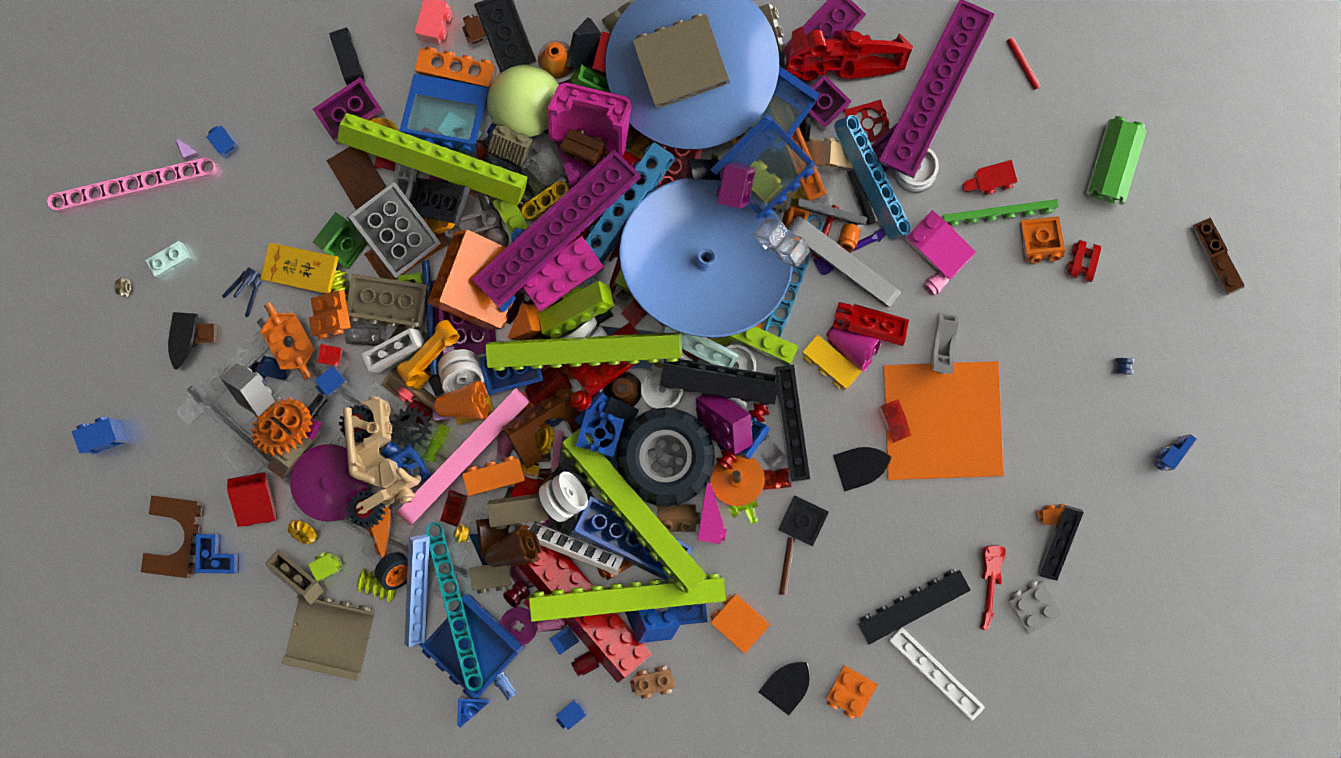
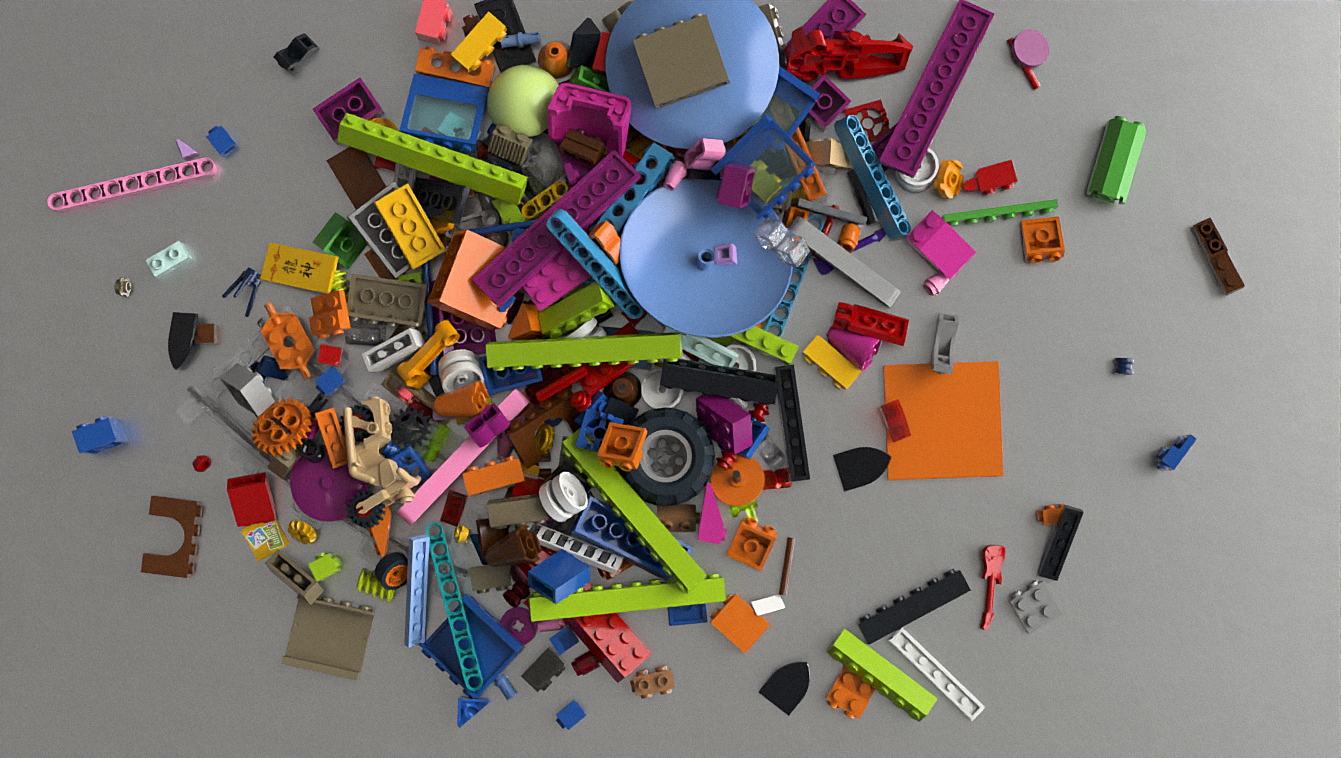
blue brick [195,534,238,574] -> none
black beam [329,27,365,85] -> none
bright pink tile [551,430,564,469] -> none
blue brick [625,609,680,643] -> none
black plate [778,495,829,546] -> none
red brick [1066,240,1102,282] -> none
none -> red piece [192,455,211,472]
none -> sticker [241,519,290,562]
none -> black brick [273,33,318,71]
none -> black wheel [300,439,325,463]
none -> orange plate [314,407,348,469]
none -> yellow tile [374,183,446,270]
none -> yellow brick [450,11,507,73]
none -> magenta brick [464,403,510,448]
none -> blue bar [468,219,537,235]
none -> medium blue pin [501,32,540,48]
none -> clear smoke brick [521,646,566,692]
none -> blue brick [528,549,590,604]
none -> red axle [535,365,588,402]
none -> dark azure beam [547,209,645,319]
none -> orange brick [588,221,621,265]
none -> orange plate [597,422,647,471]
none -> bright pink cone [664,161,687,191]
none -> bright pink brick [684,138,726,170]
none -> lavender slope [714,243,737,265]
none -> orange plate [726,517,778,571]
none -> white sticker [751,595,785,616]
none -> lime brick [827,629,937,722]
none -> light orange plate [934,159,964,198]
none -> tile [1012,29,1049,68]

